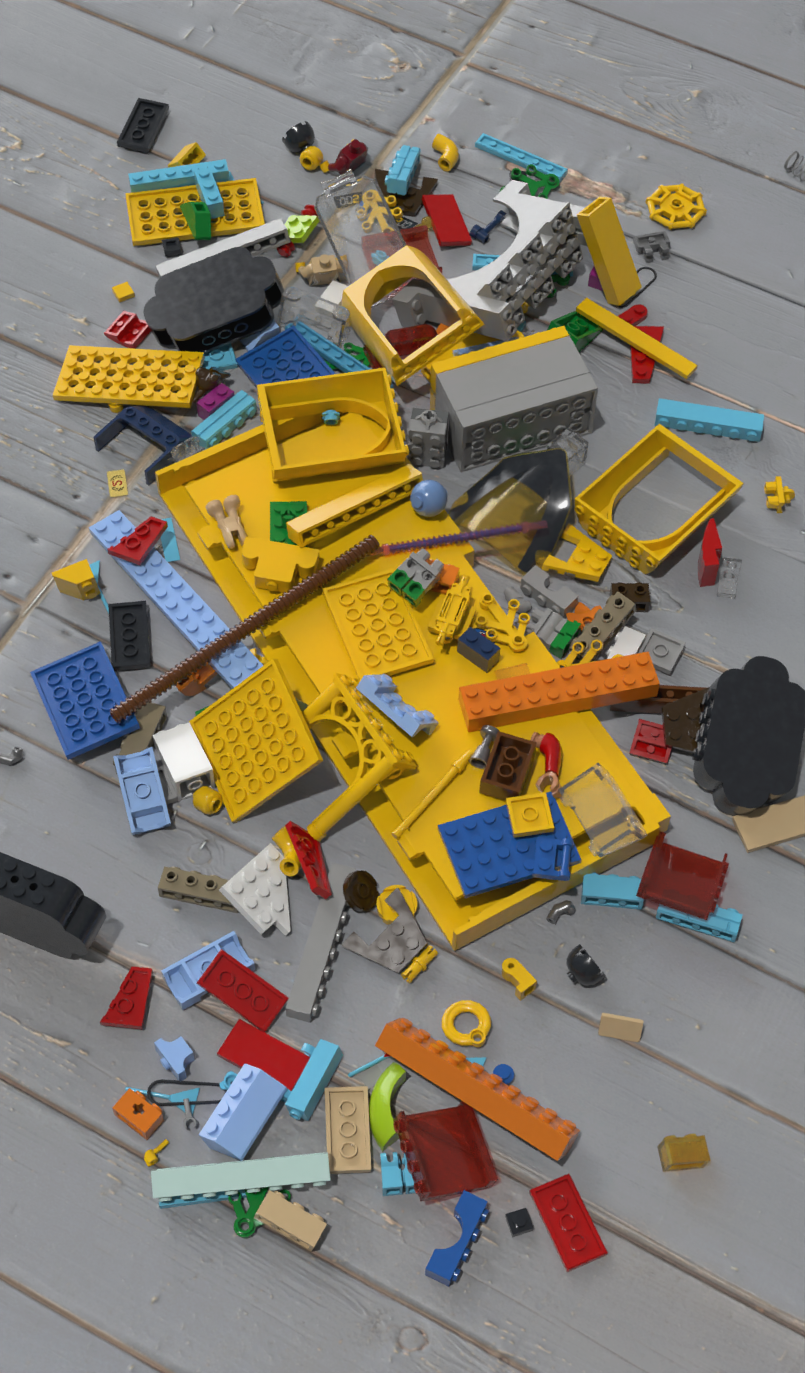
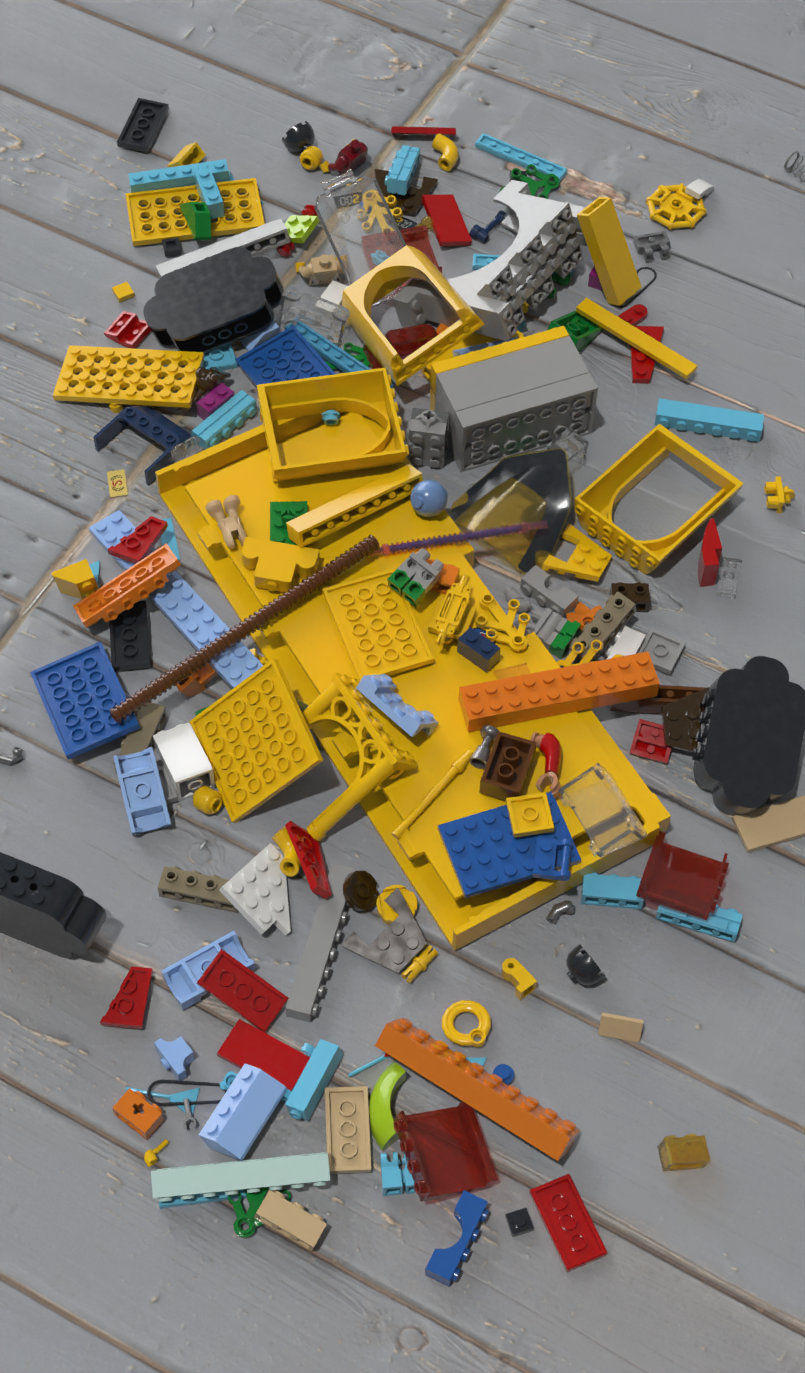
none -> orange plate [73,543,181,628]
none -> red tile [391,126,456,136]
none -> white slope [685,179,715,200]

